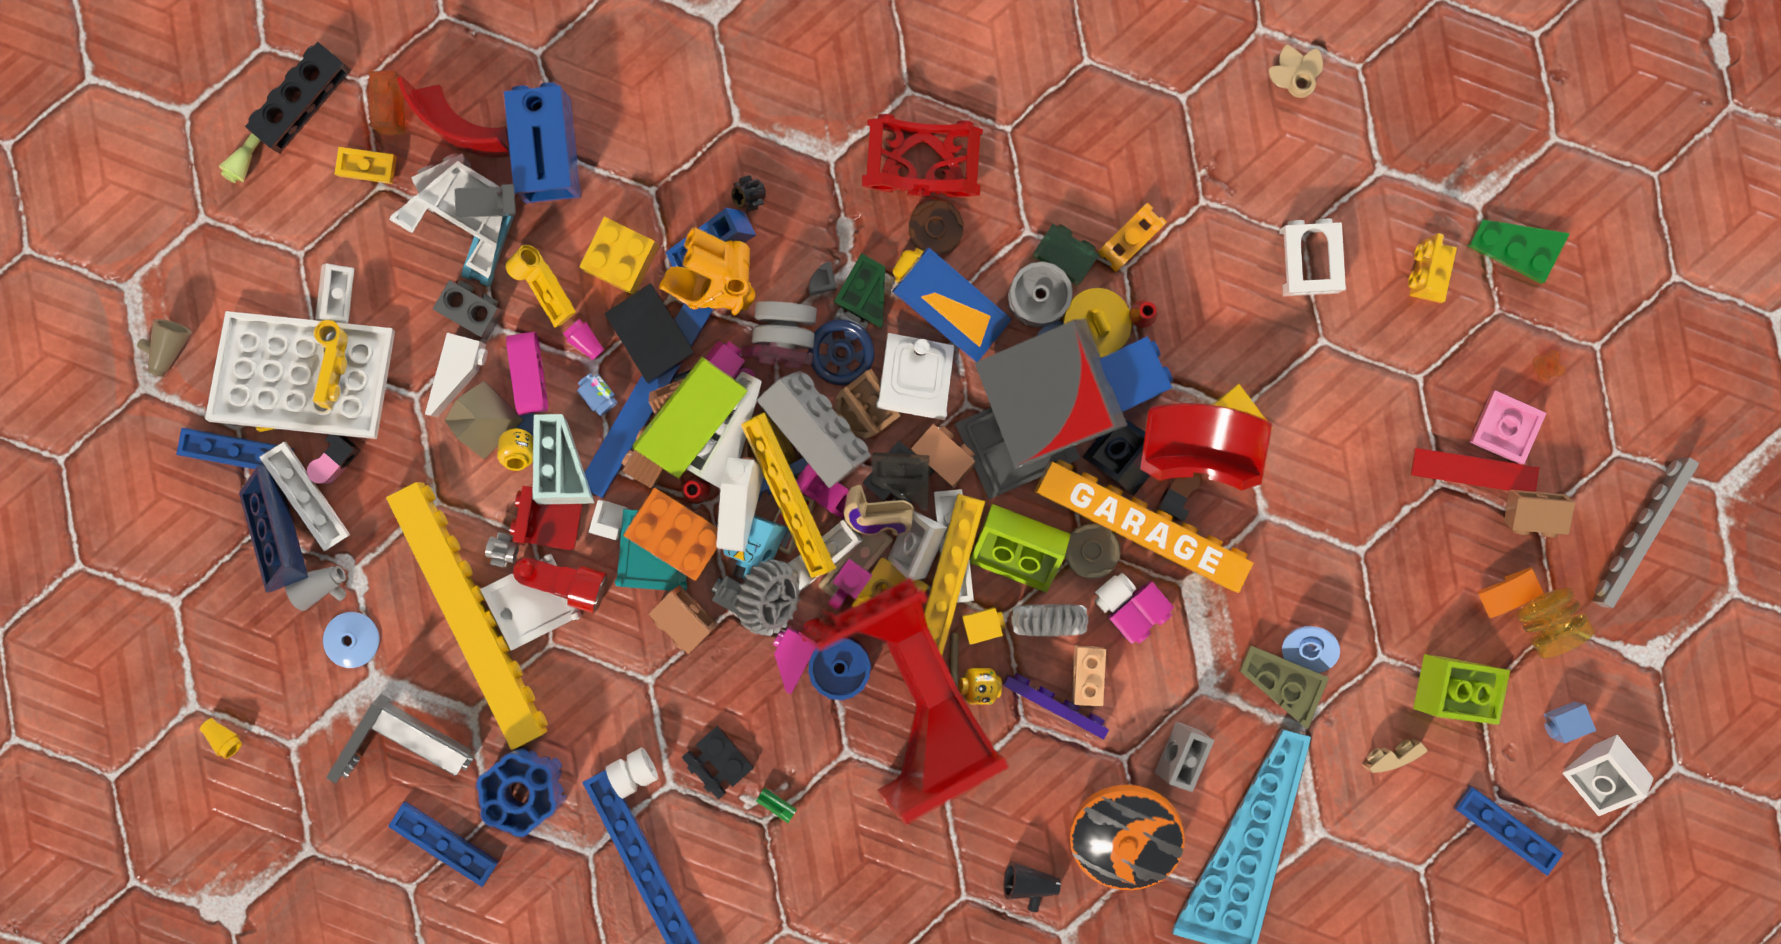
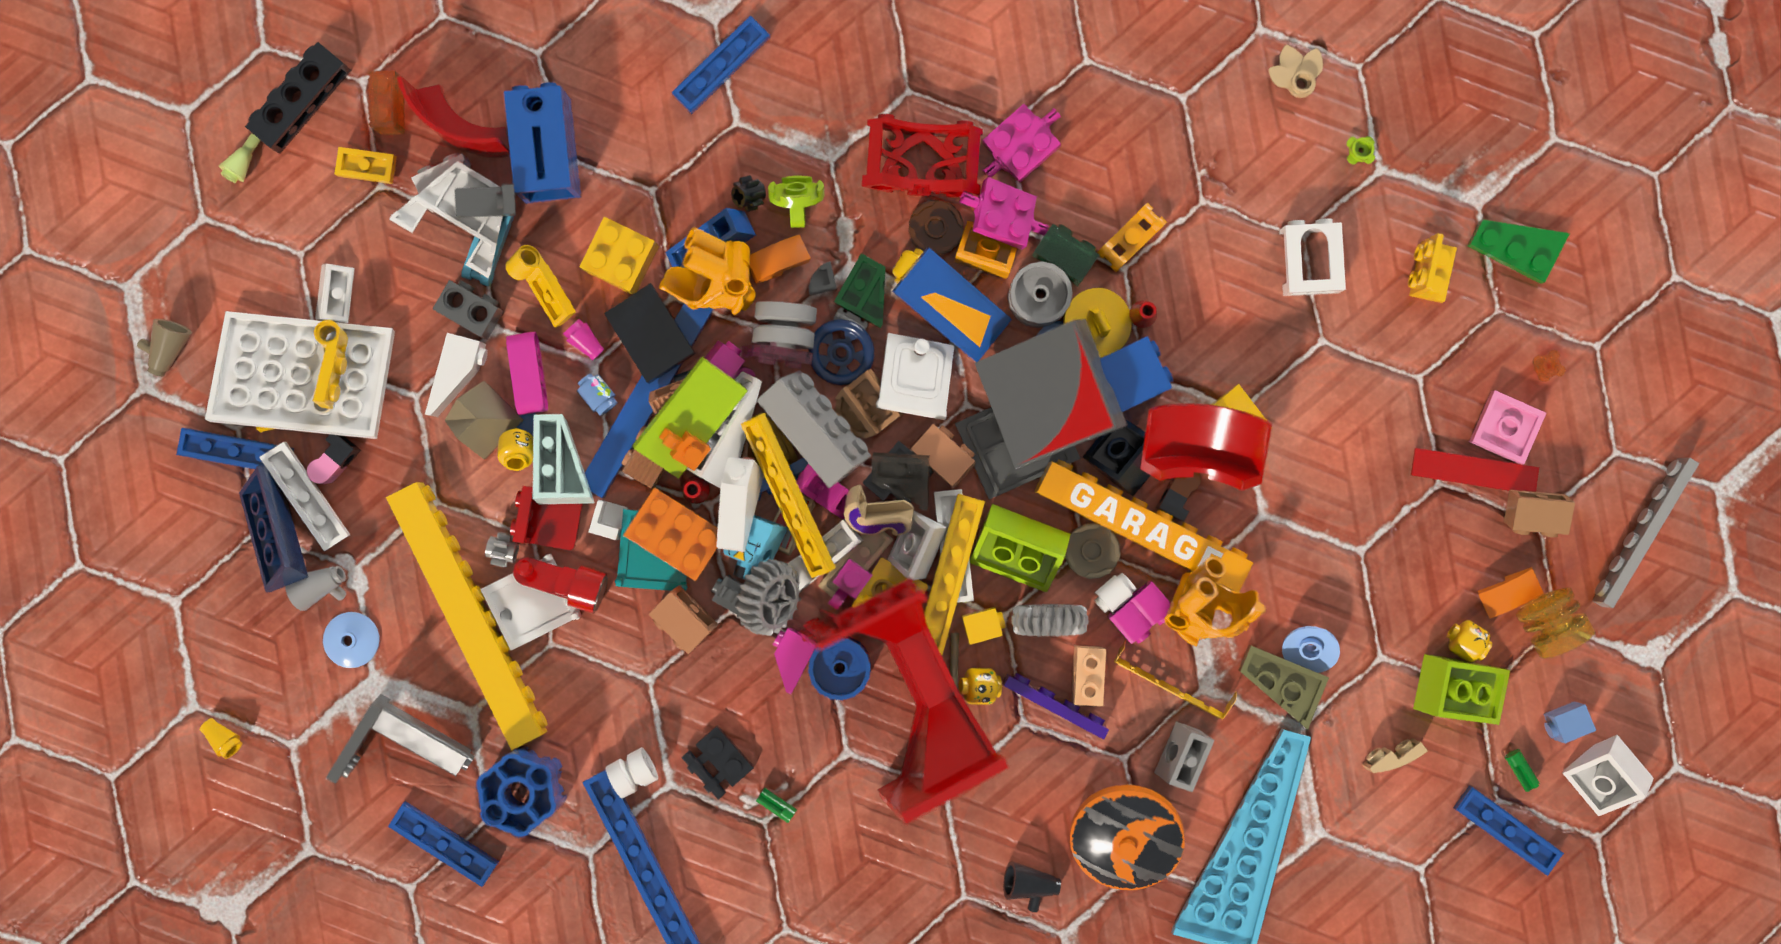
none -> orange plate [659,428,711,471]
none -> blue tile [671,15,771,114]
none -> orange slope [749,234,811,284]
none -> lime tile [768,176,825,228]
none -> light orange slope [954,221,1017,279]
none -> dark pink plate [959,177,1048,250]
none -> dark pink plate [982,104,1061,183]
none -> yellow piece [1114,640,1237,719]
none -> light orange helmet [1164,557,1266,647]
none -> lime plate [1346,136,1375,165]
none -> yellow head [1446,620,1492,662]
none -> green piece [1505,749,1540,792]

